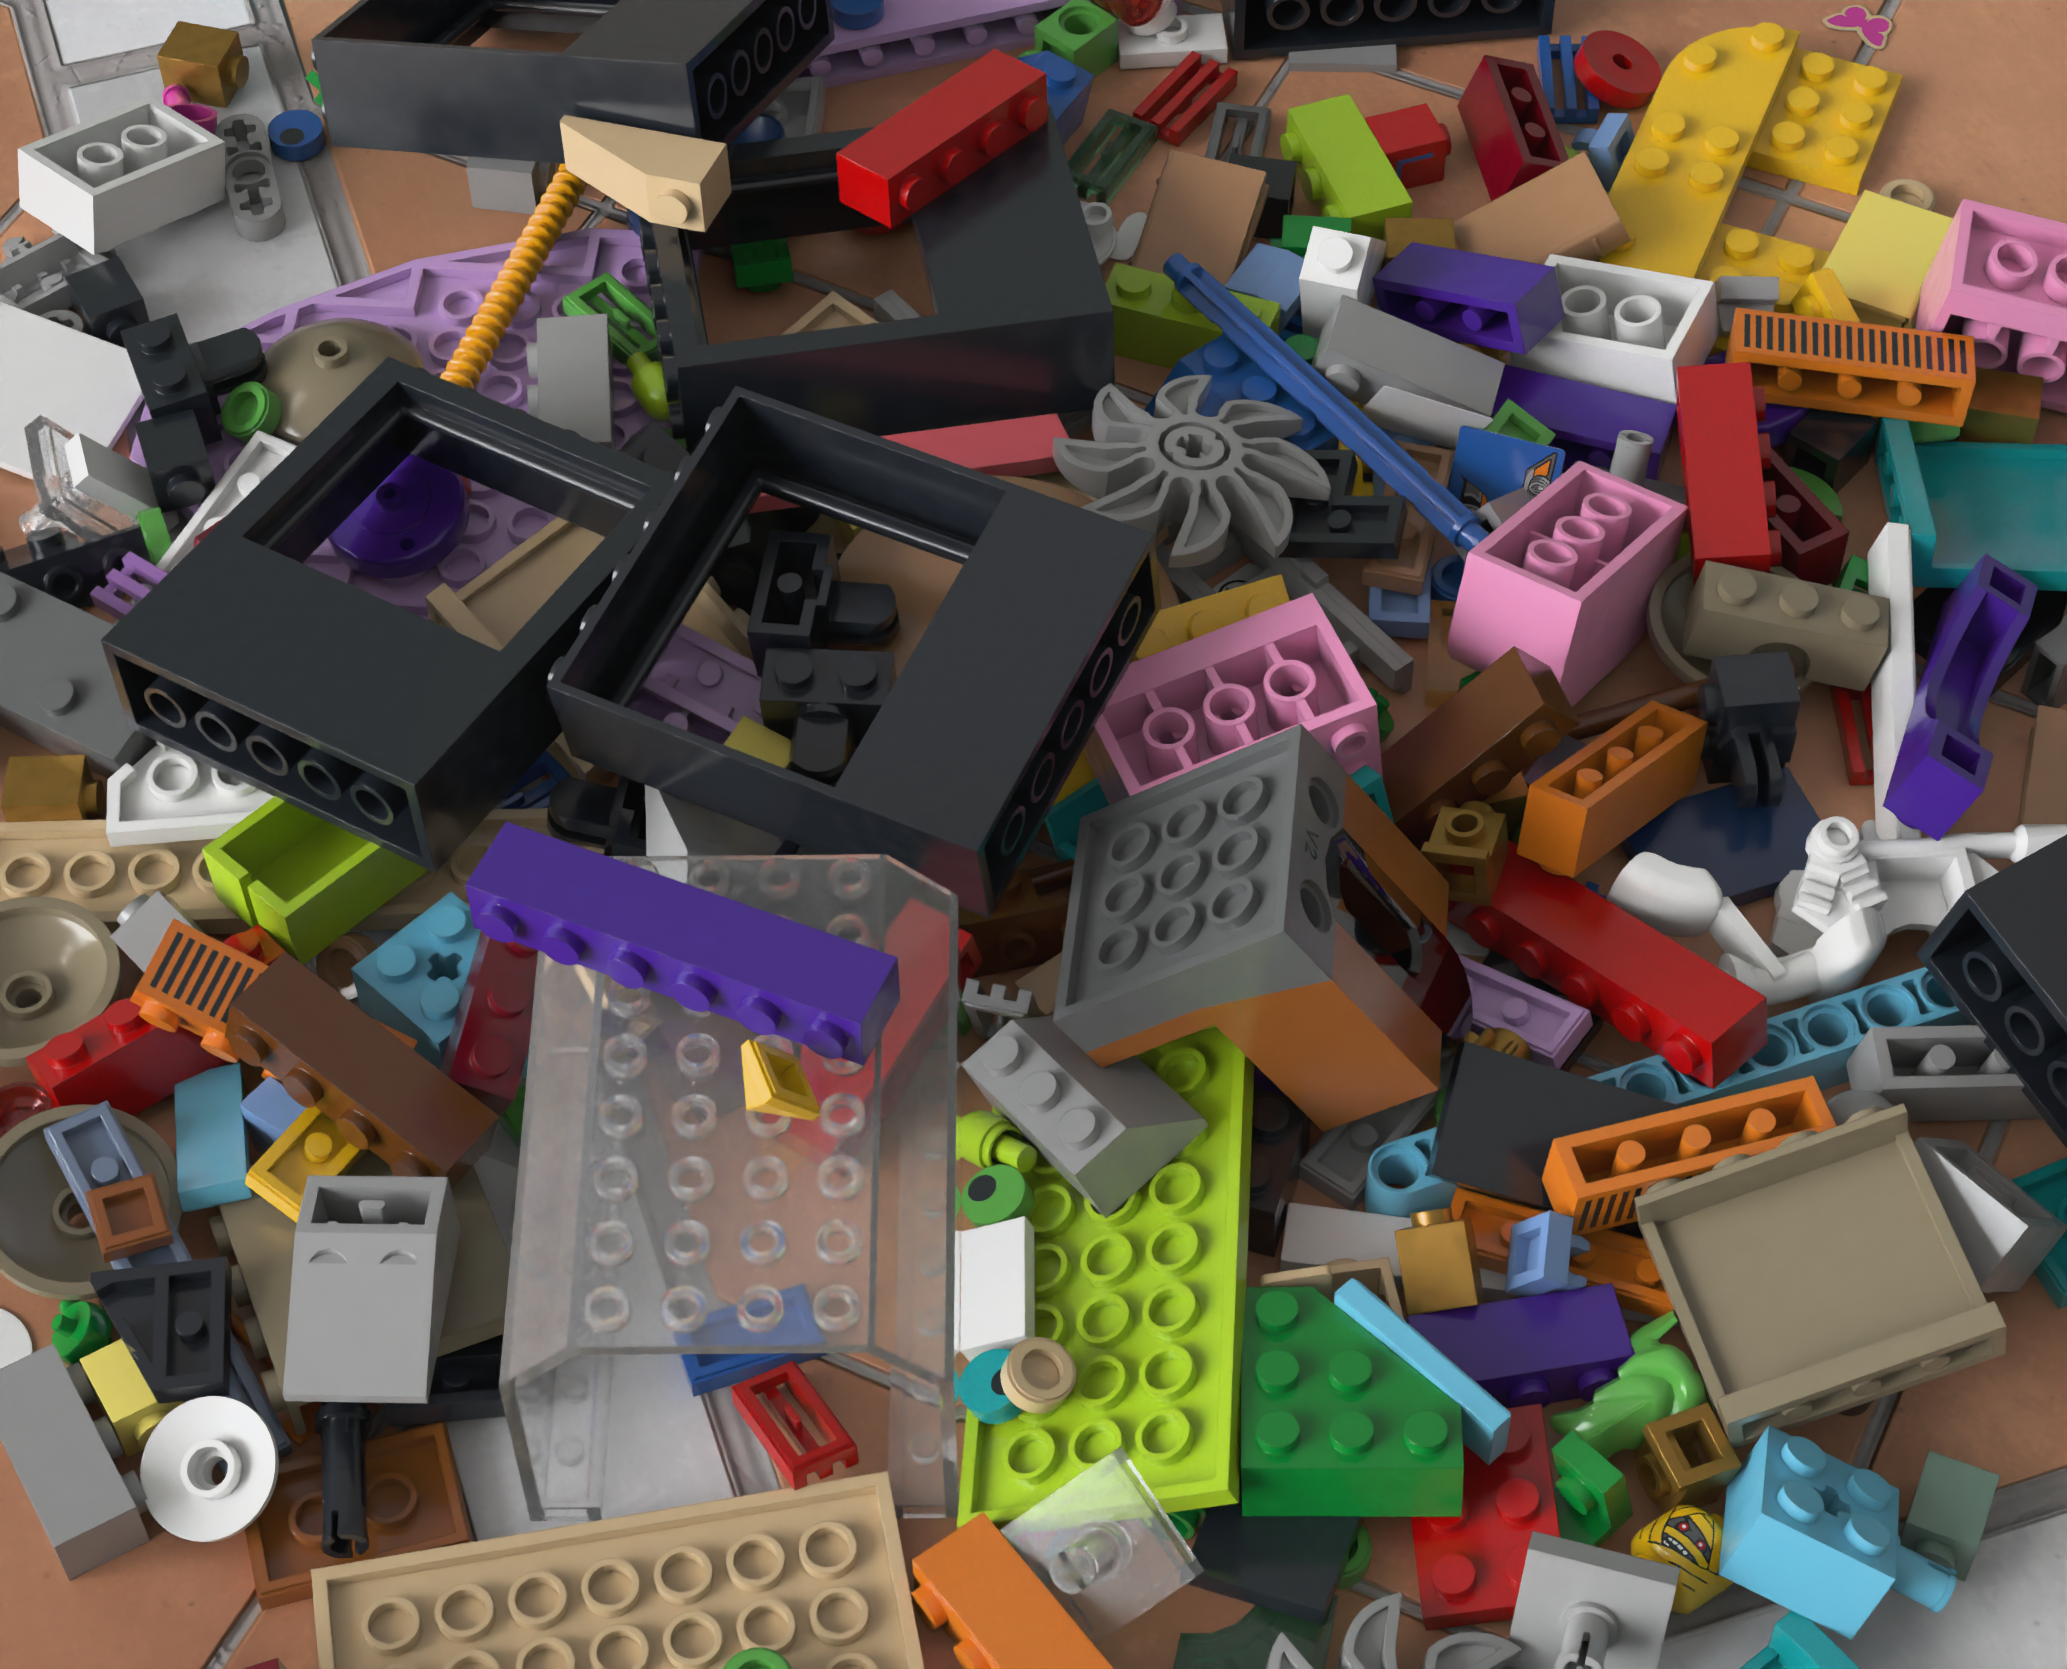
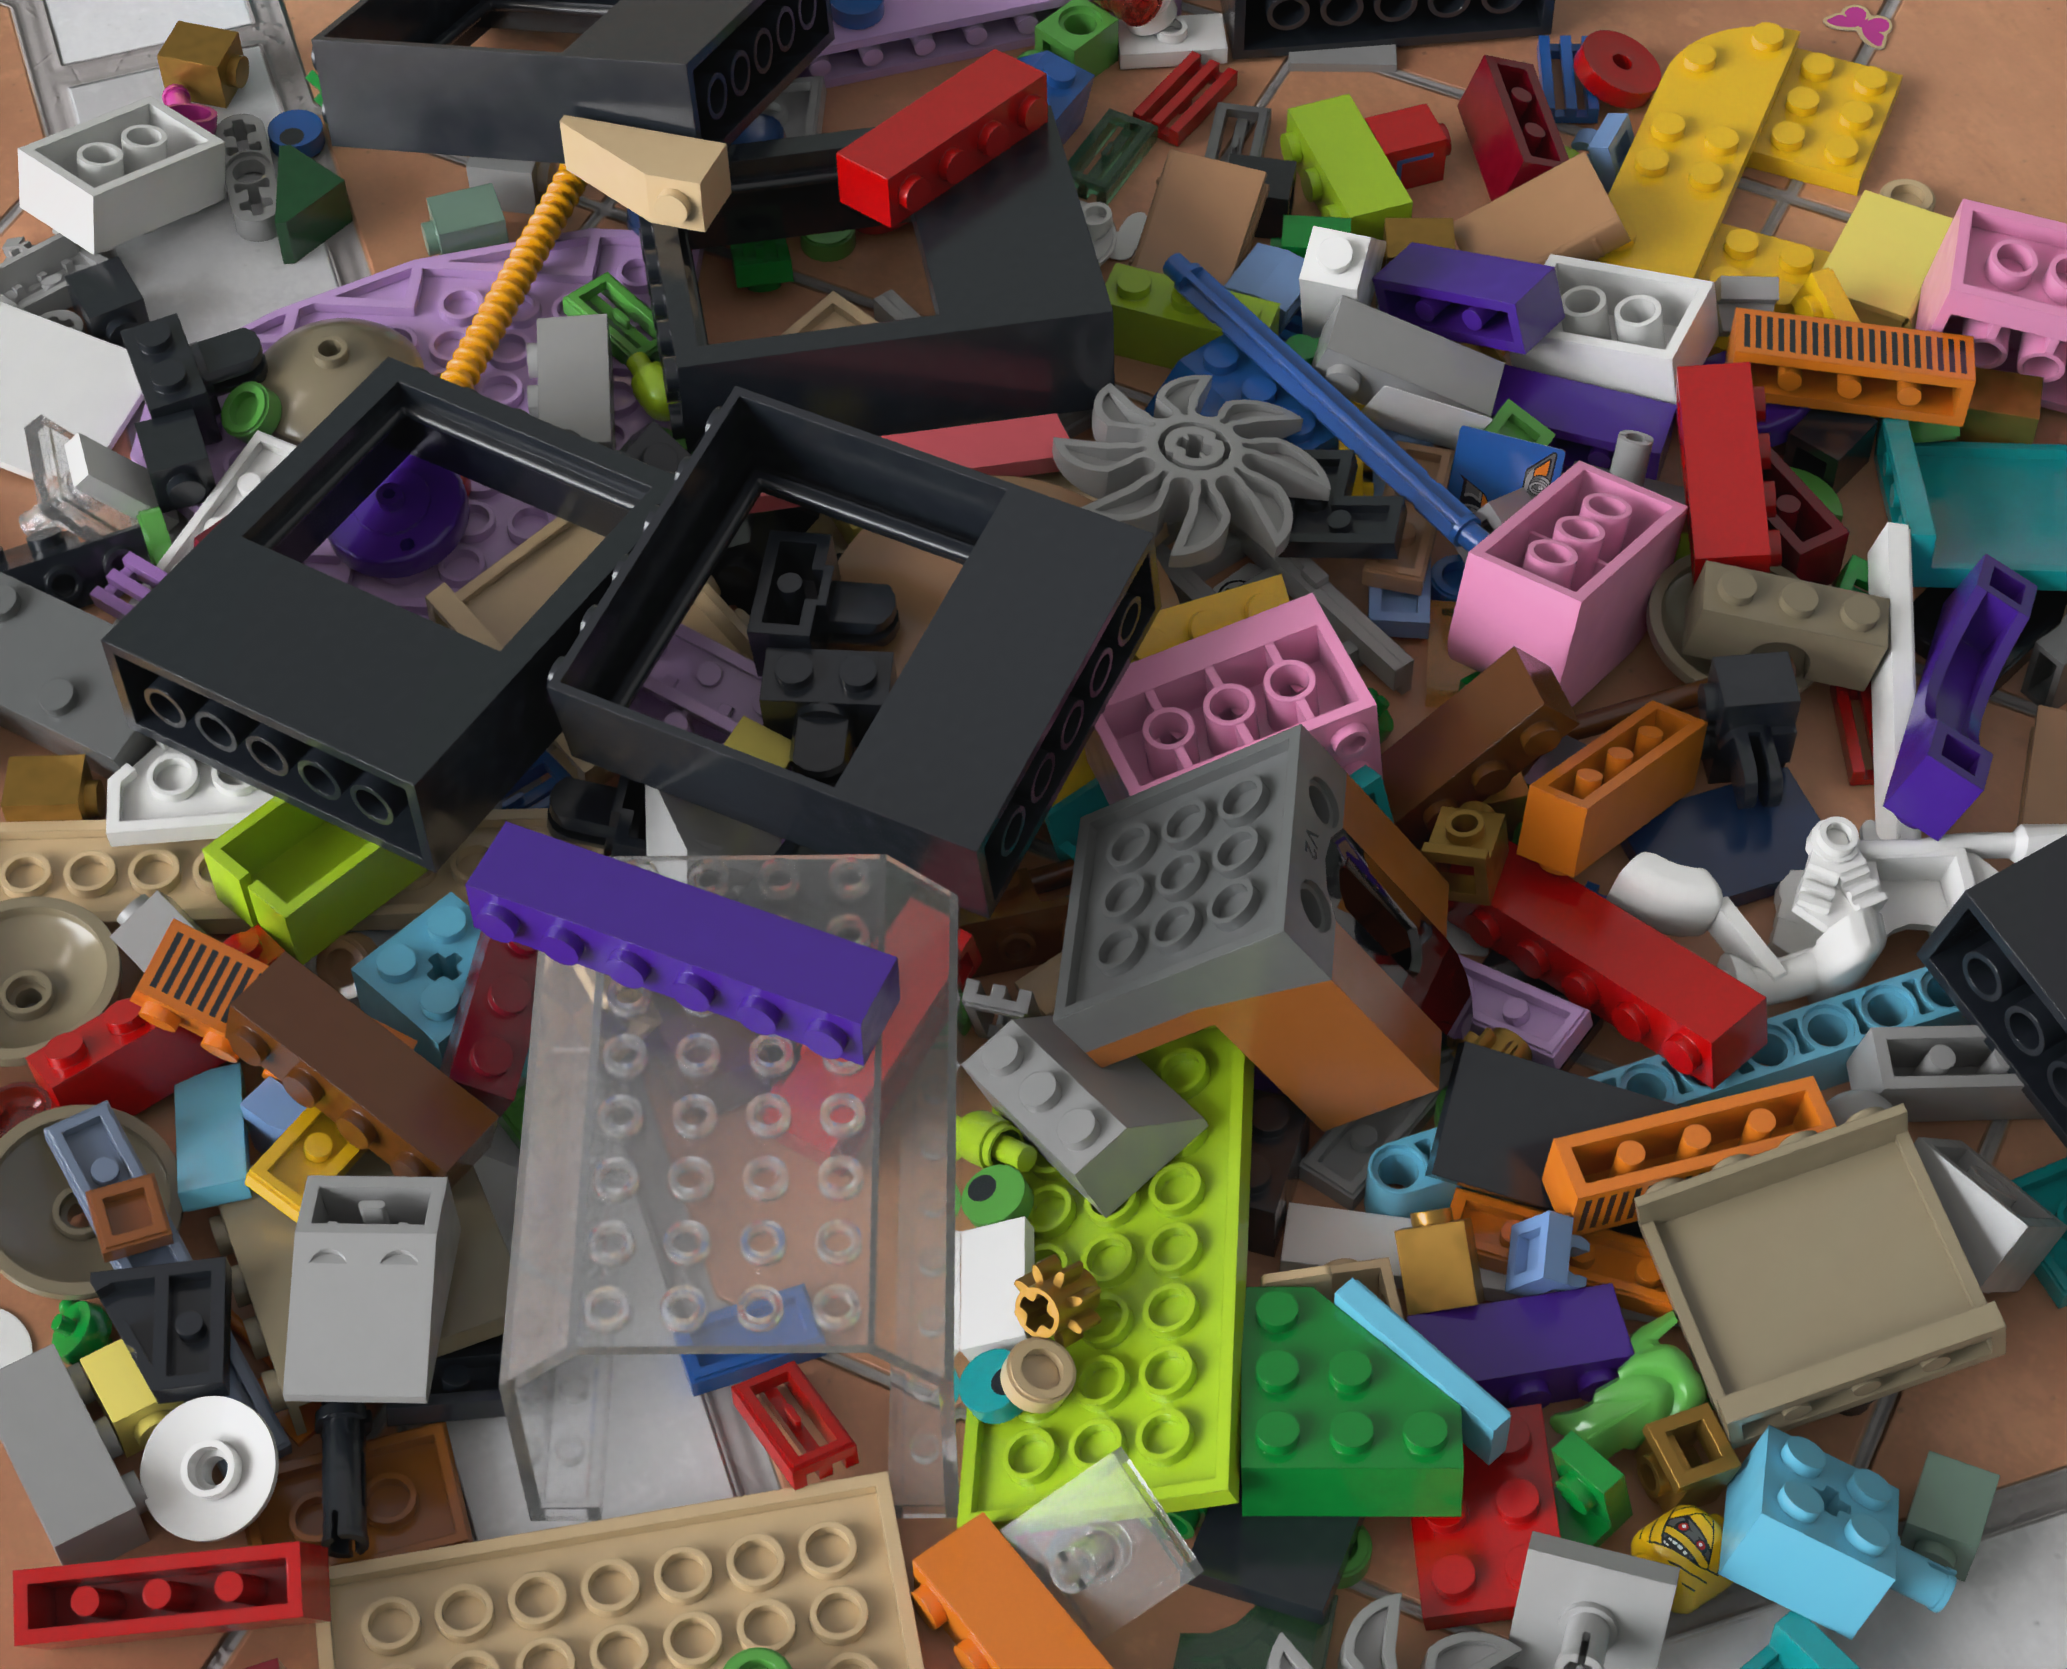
yellow slope [741,1039,821,1121] -> none
none -> red brick [13,1541,331,1650]
none -> dark green slope [275,145,353,264]
none -> sand green brick [421,183,509,256]
none -> bright green tile [800,229,856,262]
none -> pearl gold gear [1014,1254,1102,1348]

